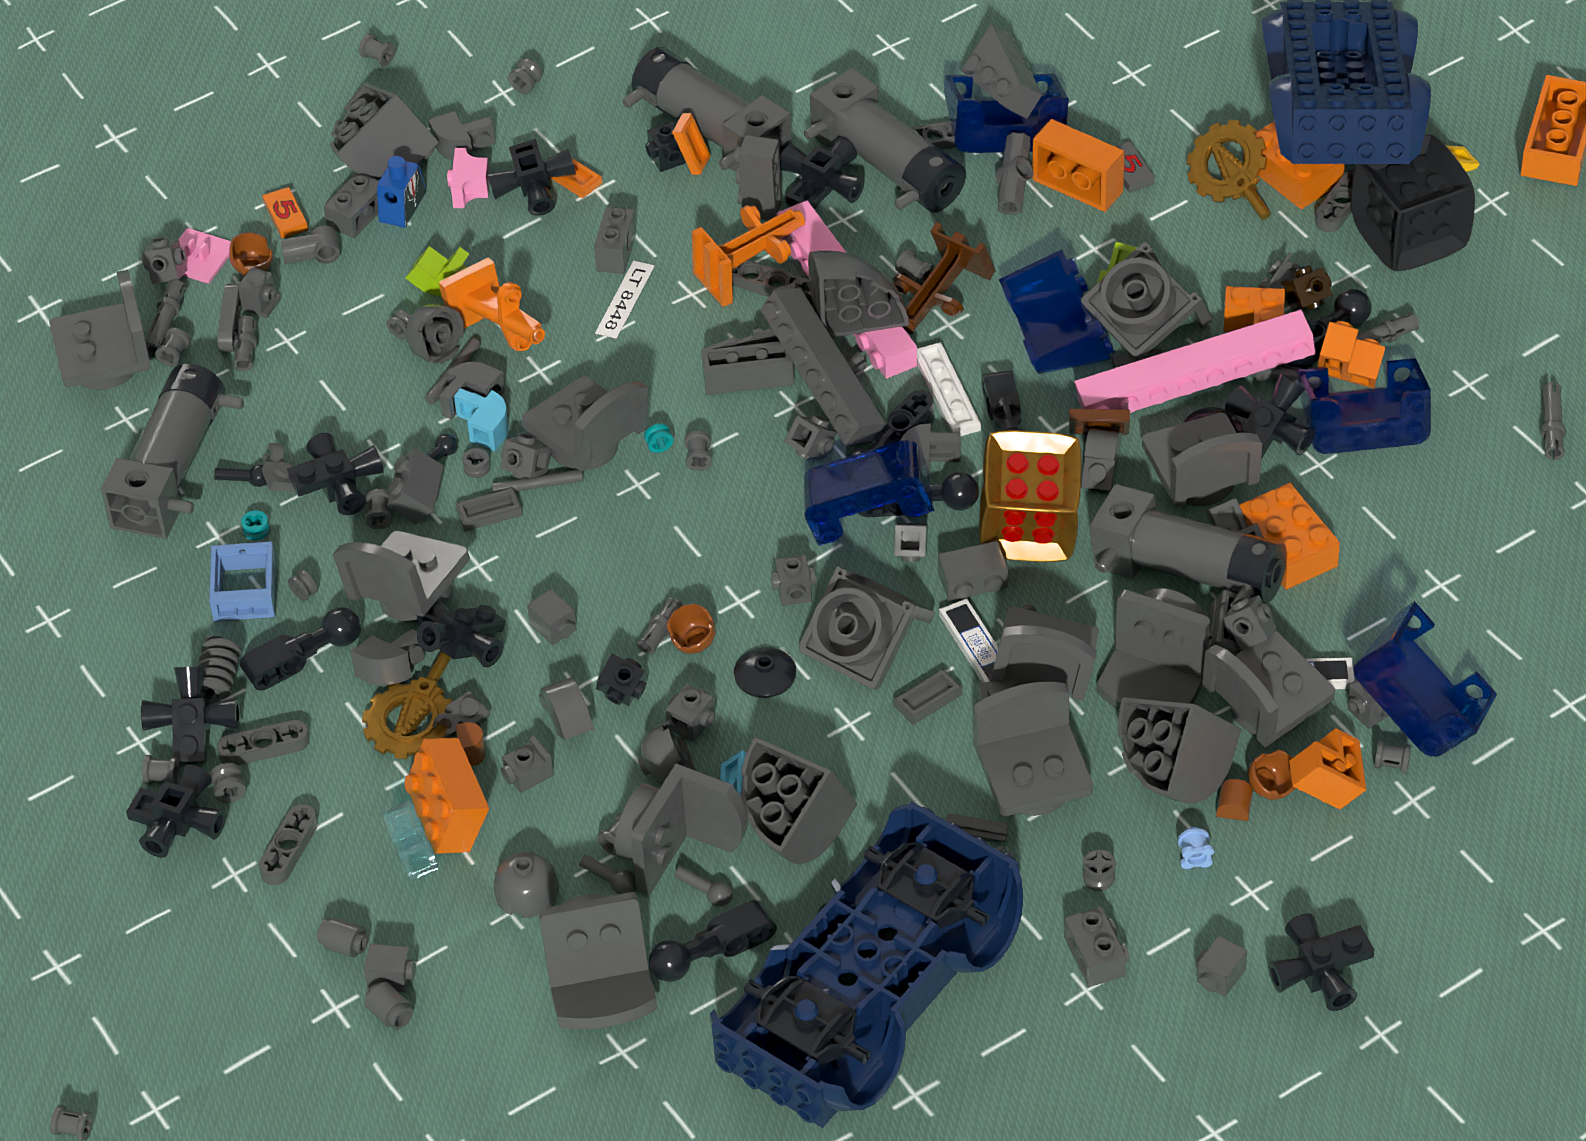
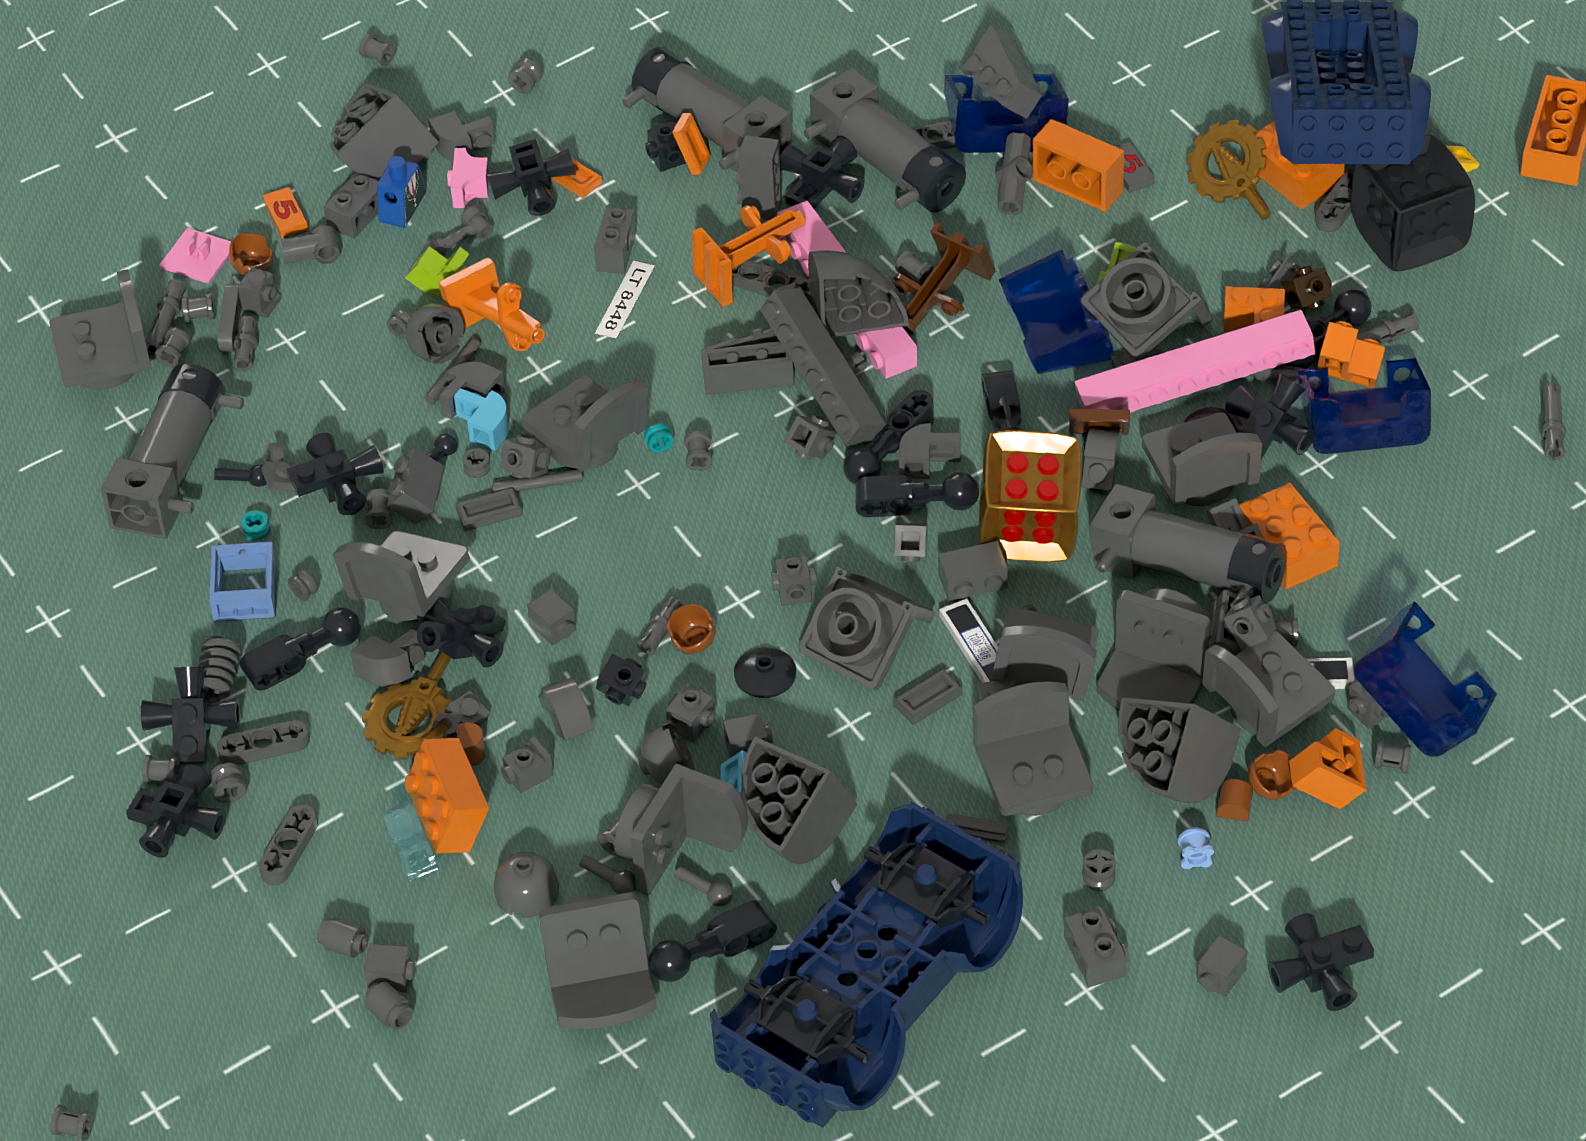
dark grey brick [142,236,187,284] -> none
clear blue windscreen [803,440,934,546] -> none
white tile [917,342,981,436] -> none
none -> dark grey bush [182,293,215,323]
none -> dark grey brick [424,205,493,255]
none -> dark grey brick [723,713,773,758]
none -> dark grey bush [1274,618,1298,646]

